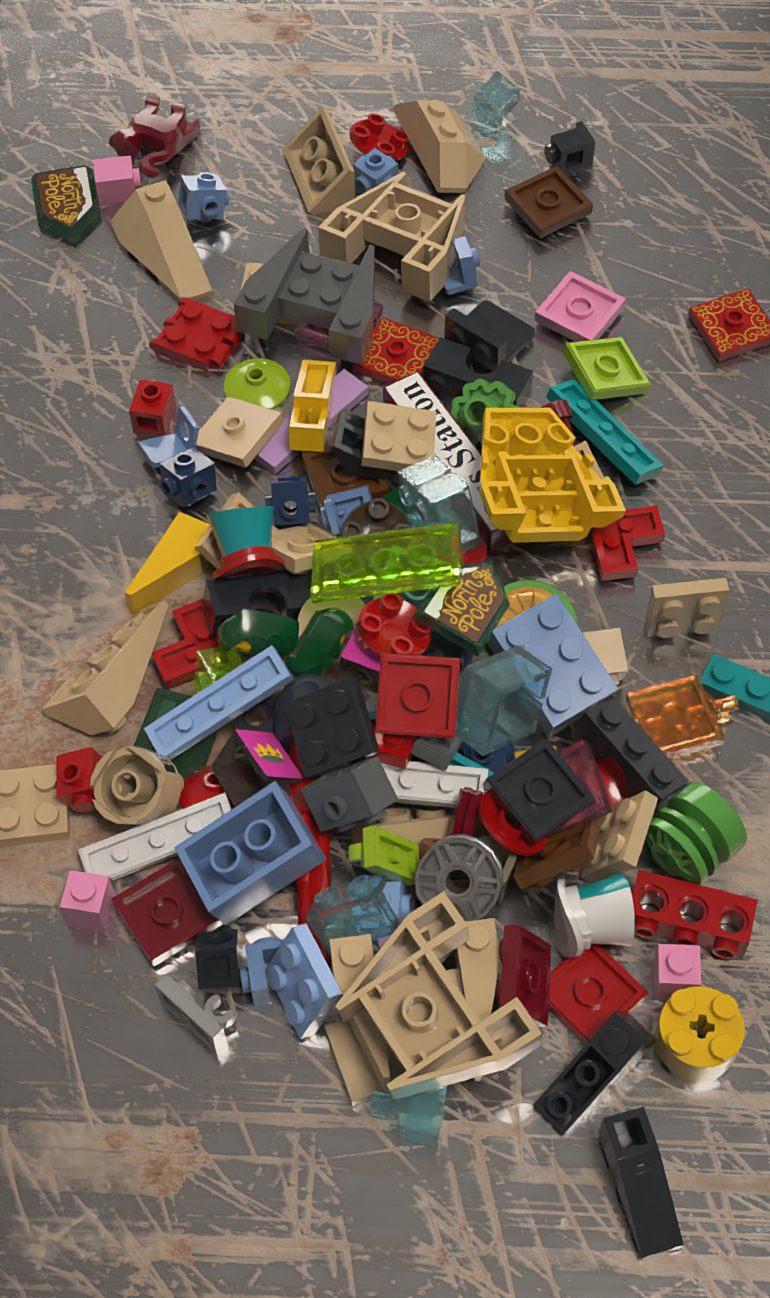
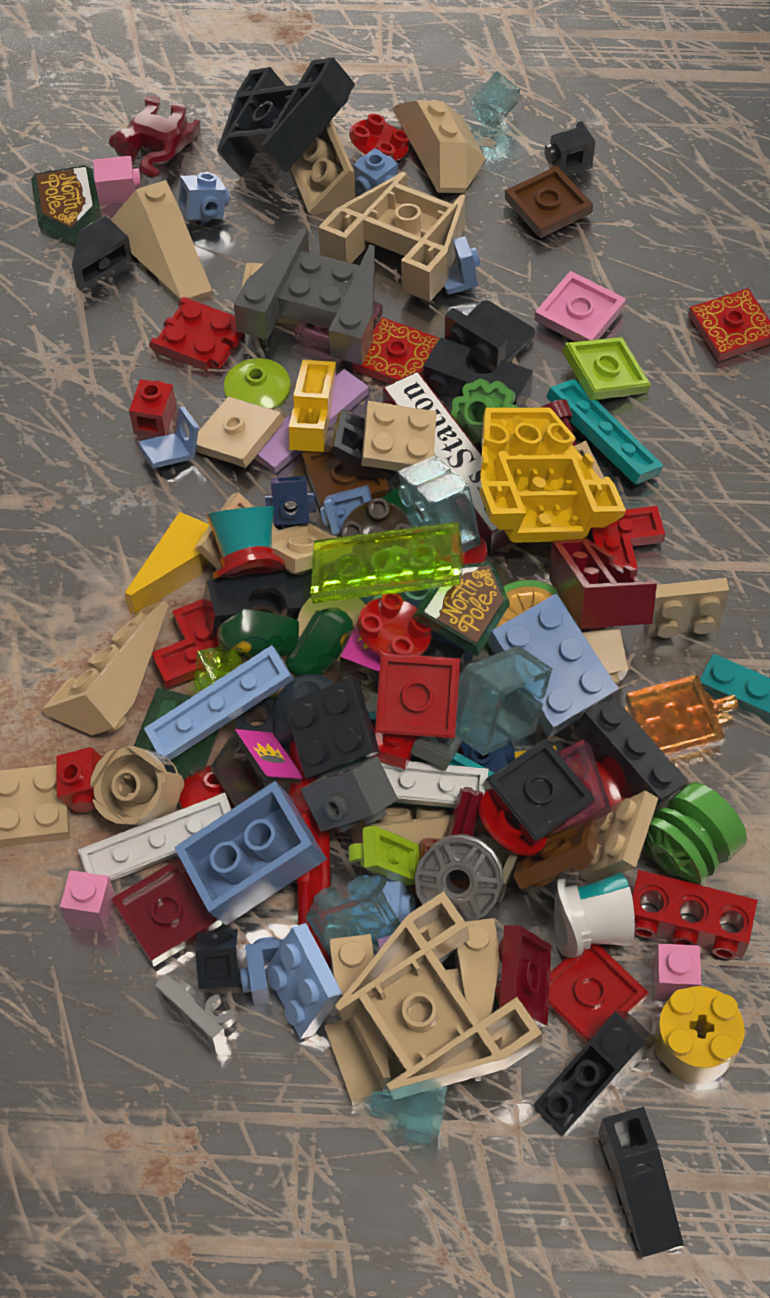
dark blue brick [160,447,217,508] -> none
none -> black slope [72,215,132,291]
none -> black wedge [217,57,355,177]
none -> dark red wedge [549,539,657,631]

